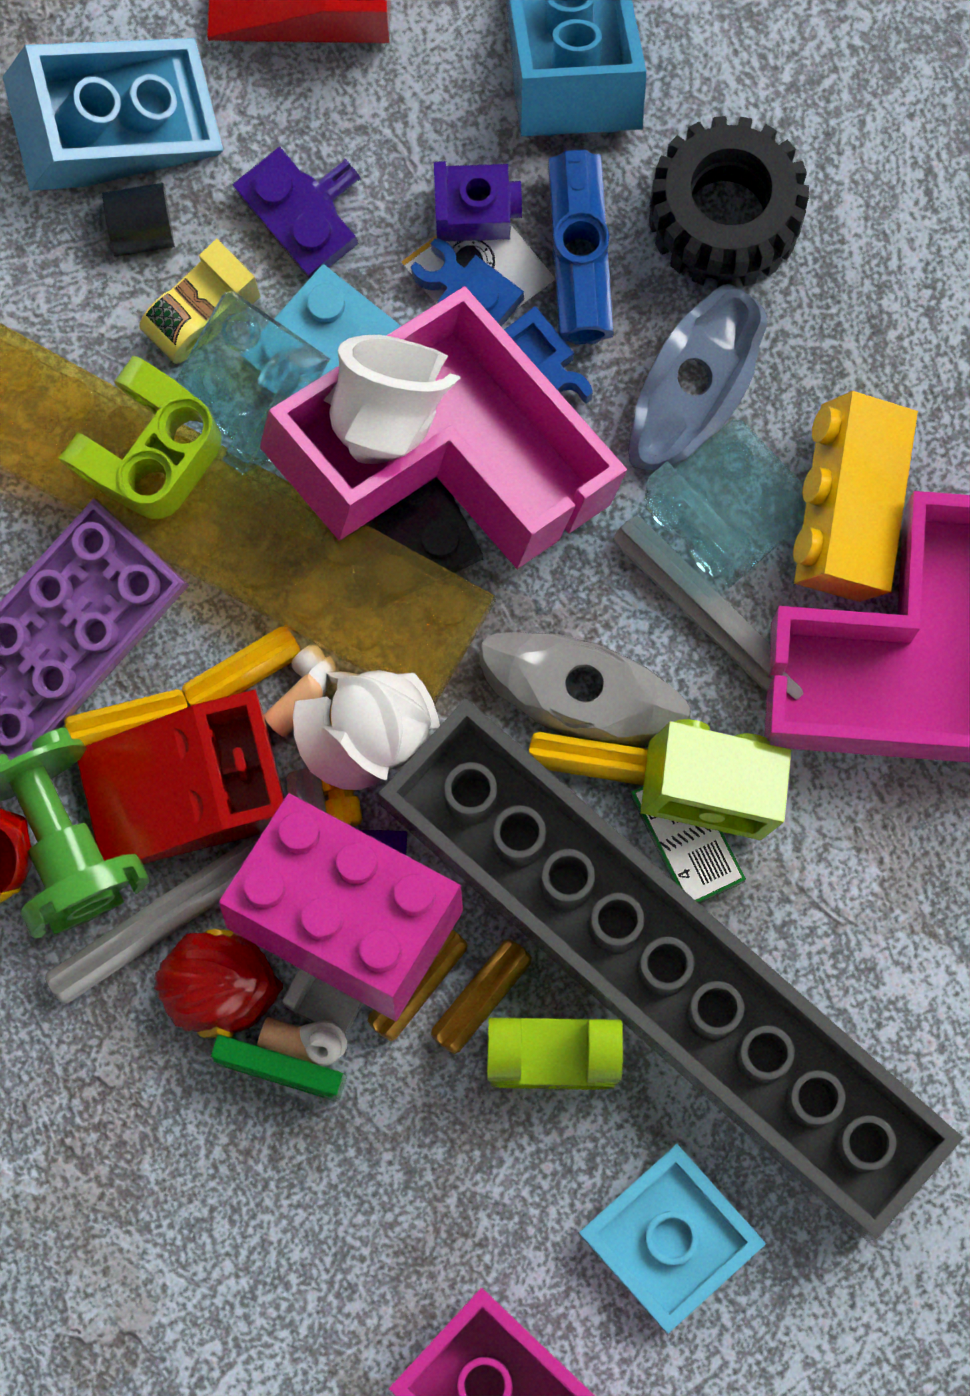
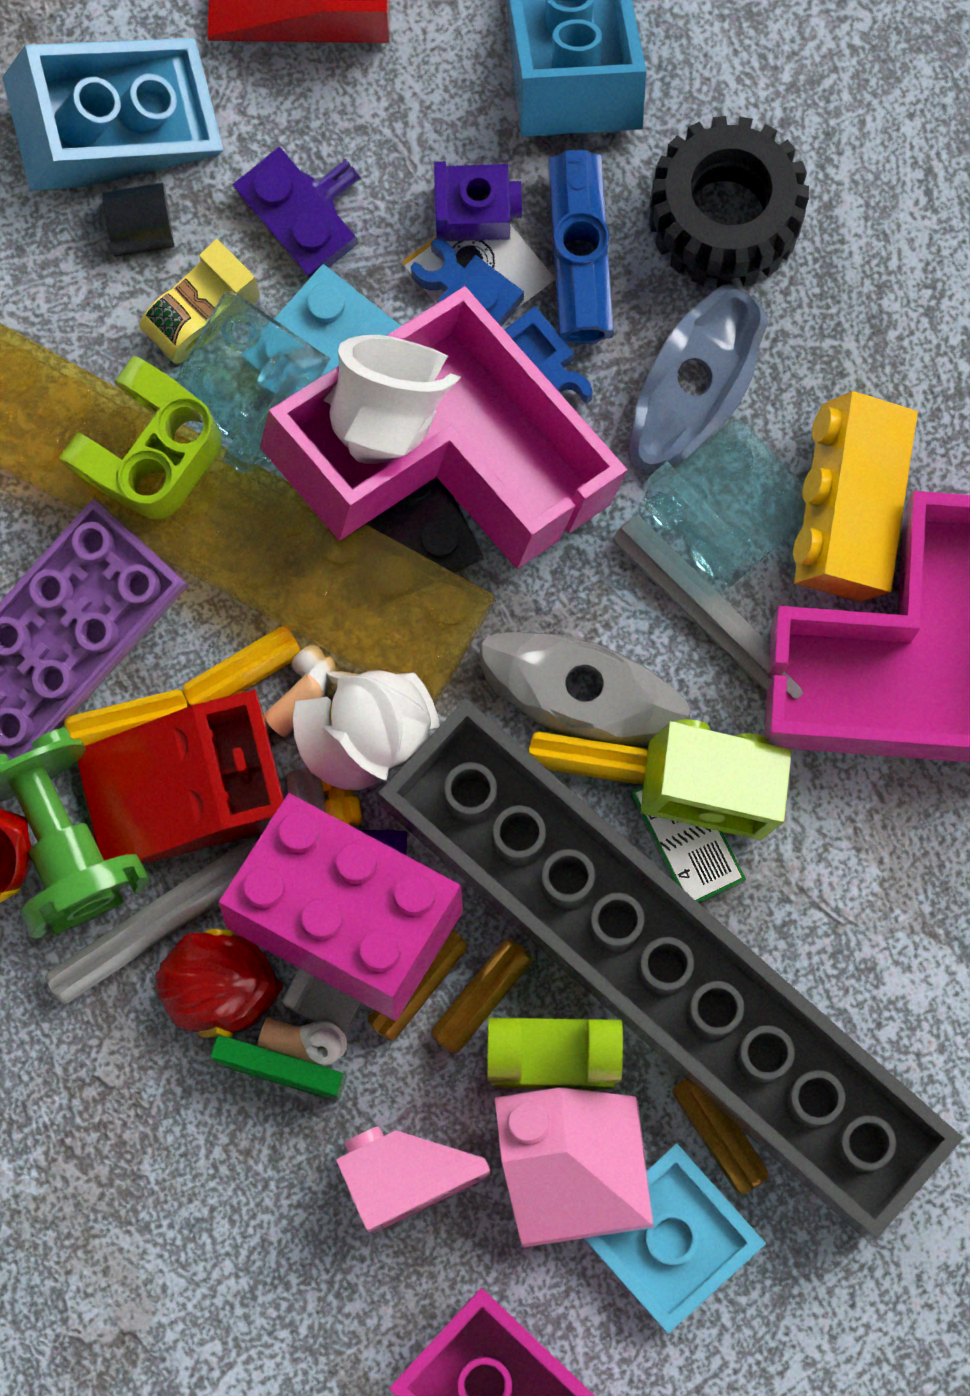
none -> bright pink slope [336,1126,490,1234]
none -> bright pink slope [495,1088,654,1247]
none -> pearl gold axle [672,1078,769,1195]

